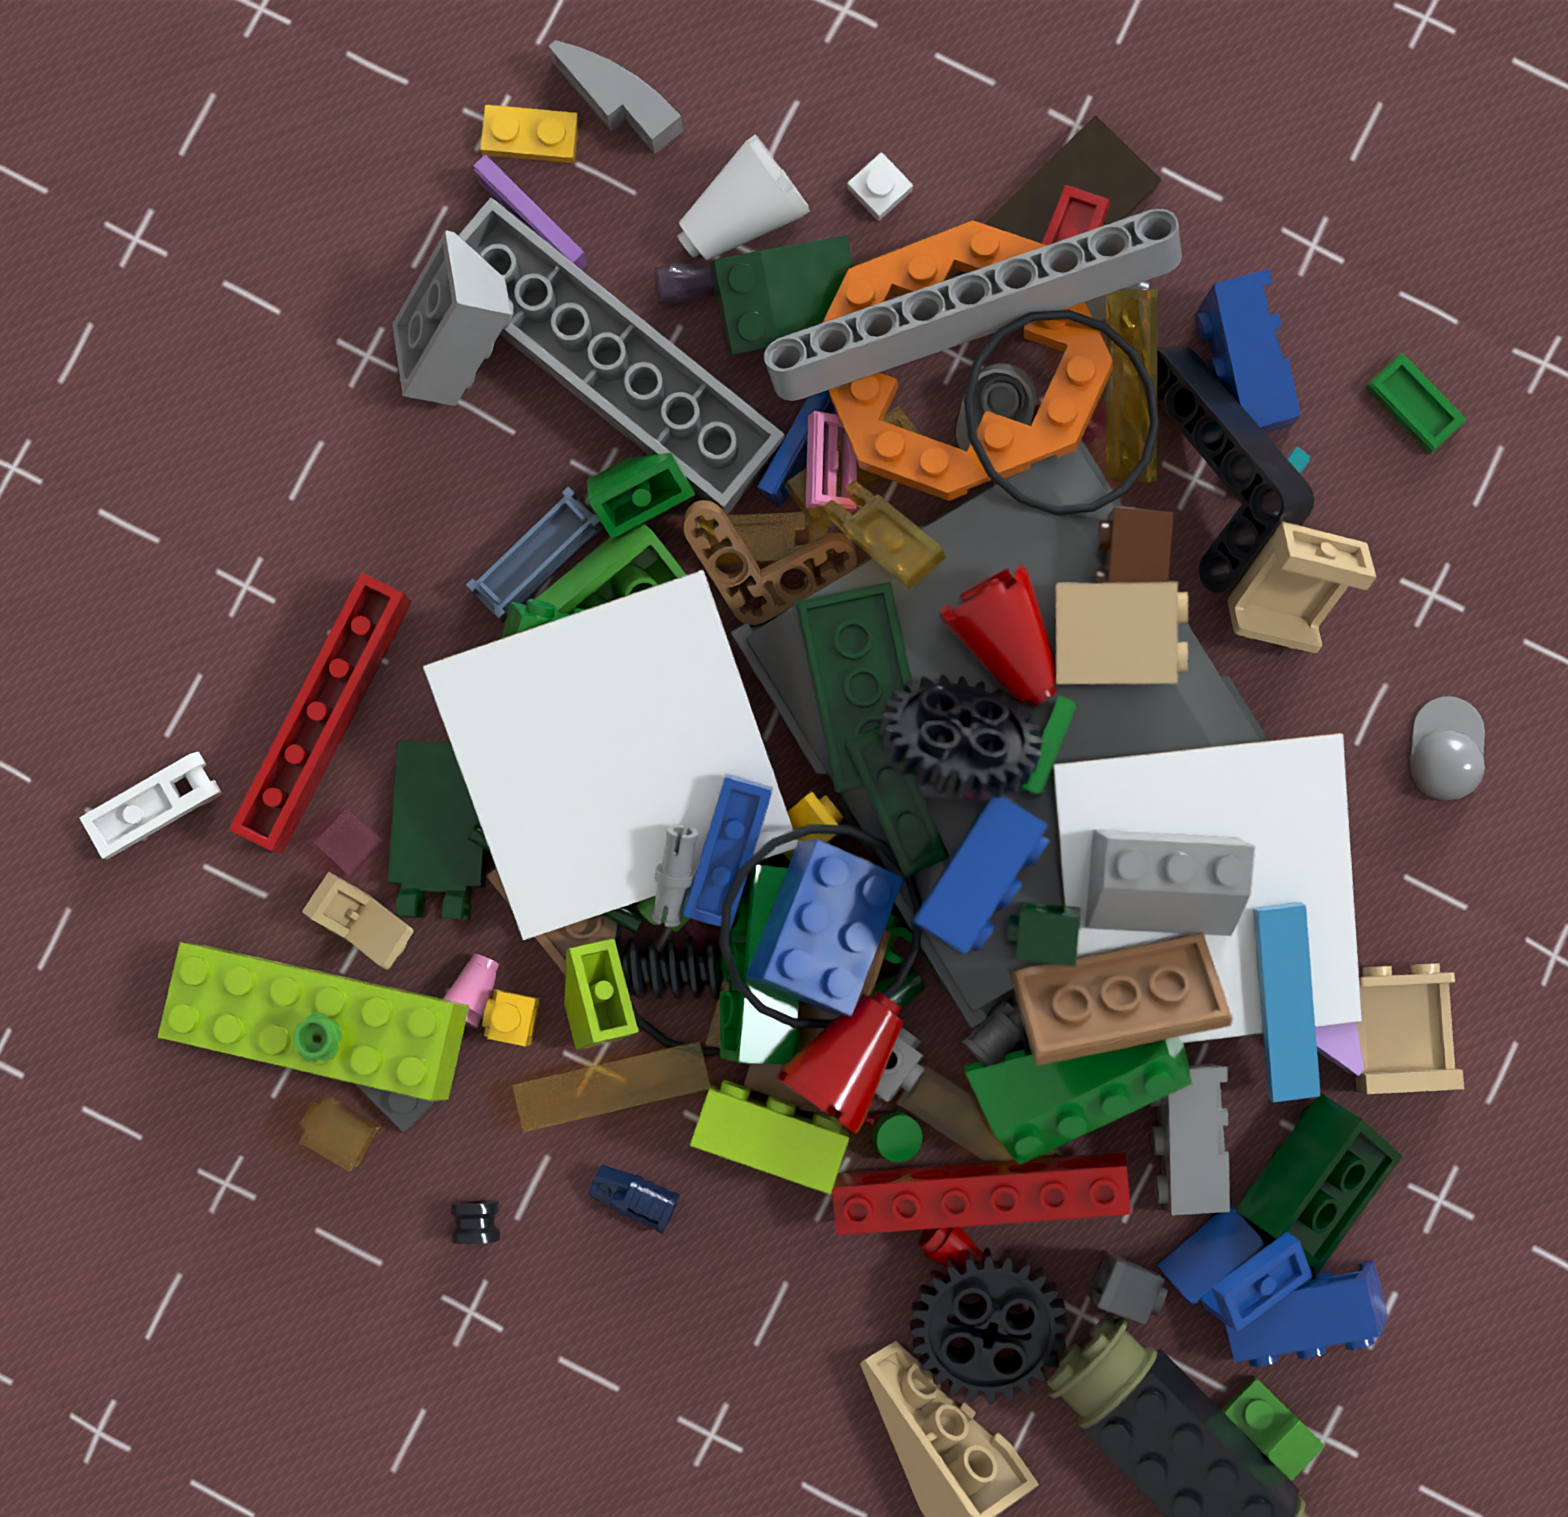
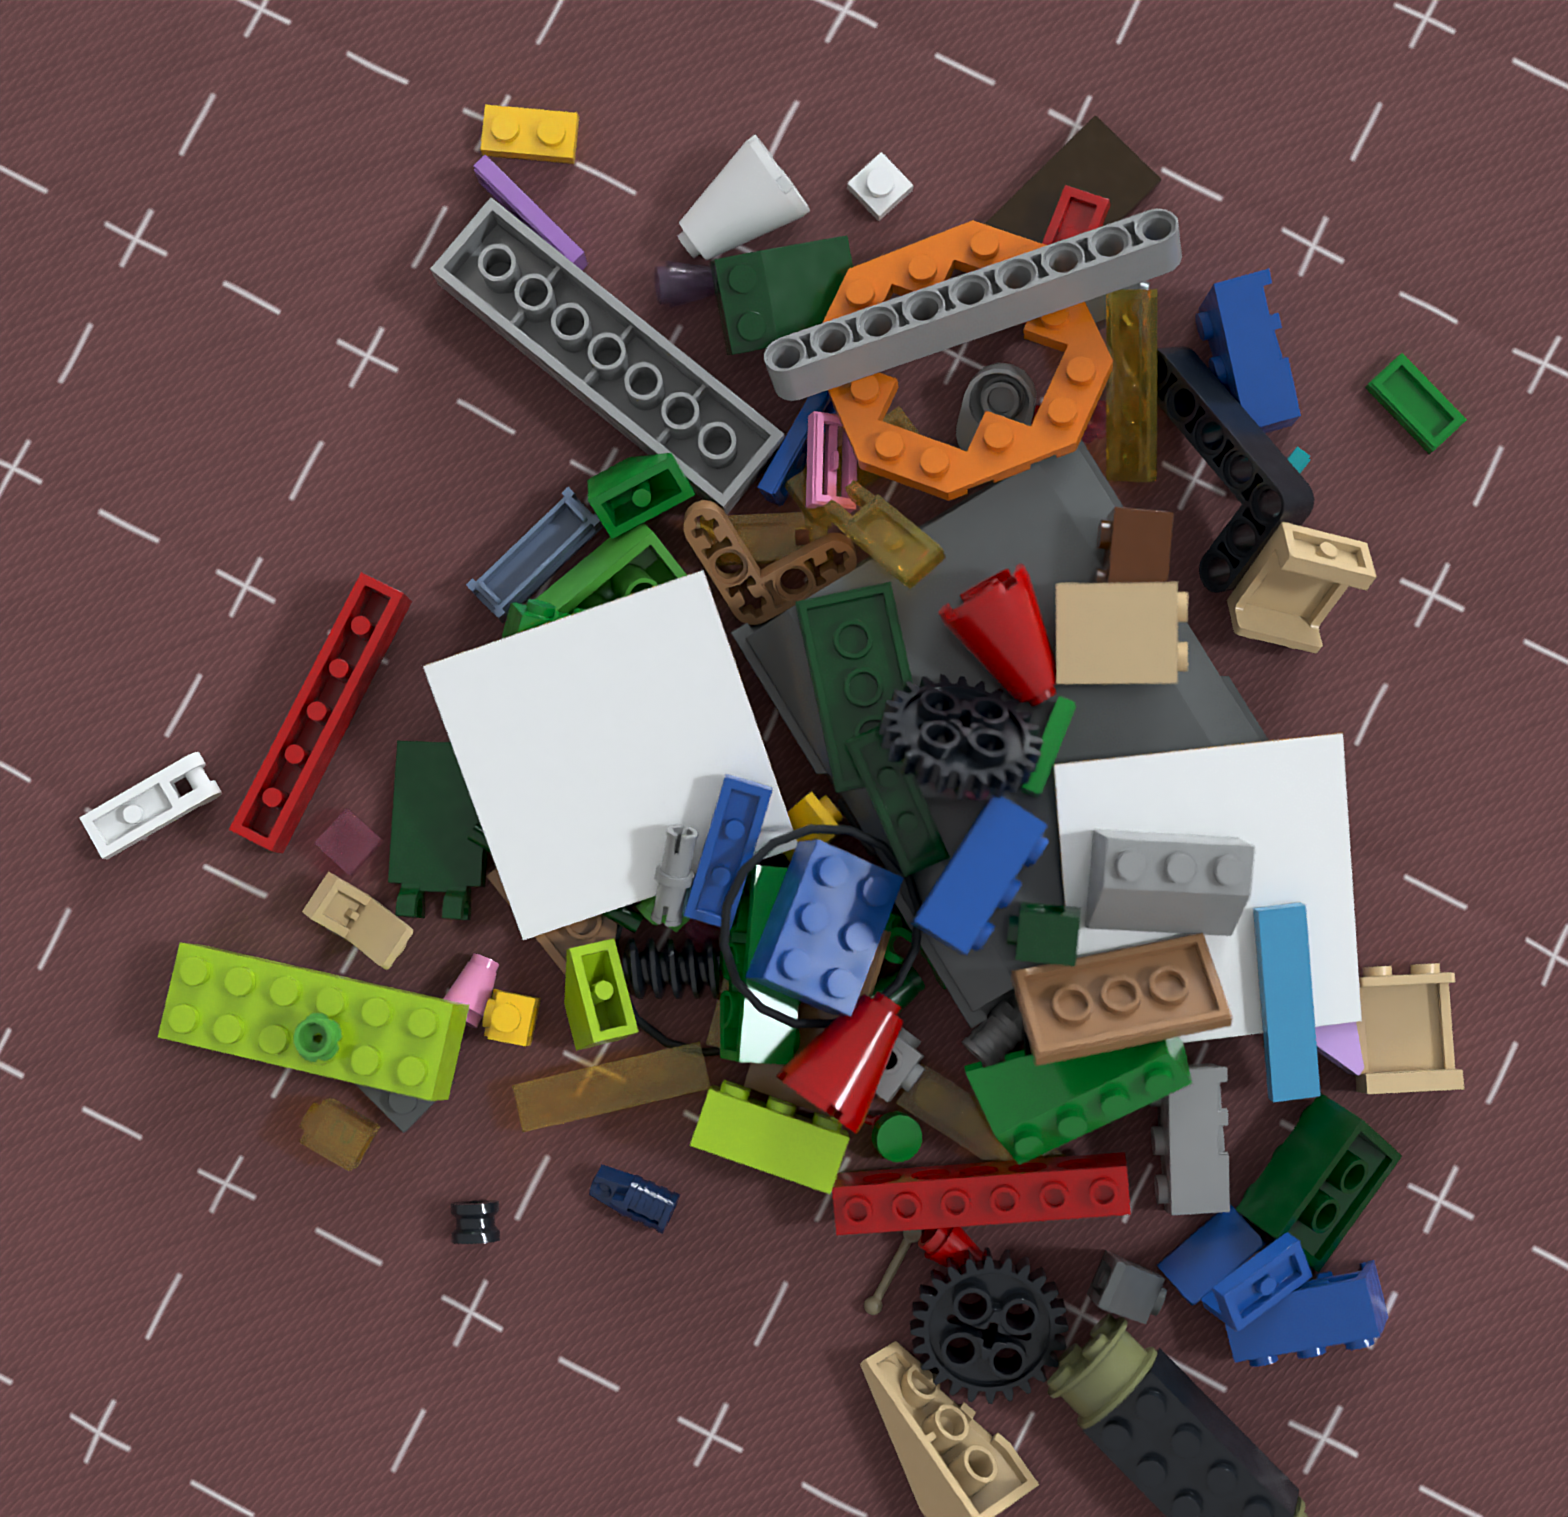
light grey slope [392,230,513,406] -> none
light grey slope [548,40,683,154] -> none
black piece [963,310,1159,515] -> none
bright green slope [1221,1376,1325,1481] -> none
light grey cap [1410,696,1485,801] -> none
none -> dark tan hinge [864,1230,922,1315]

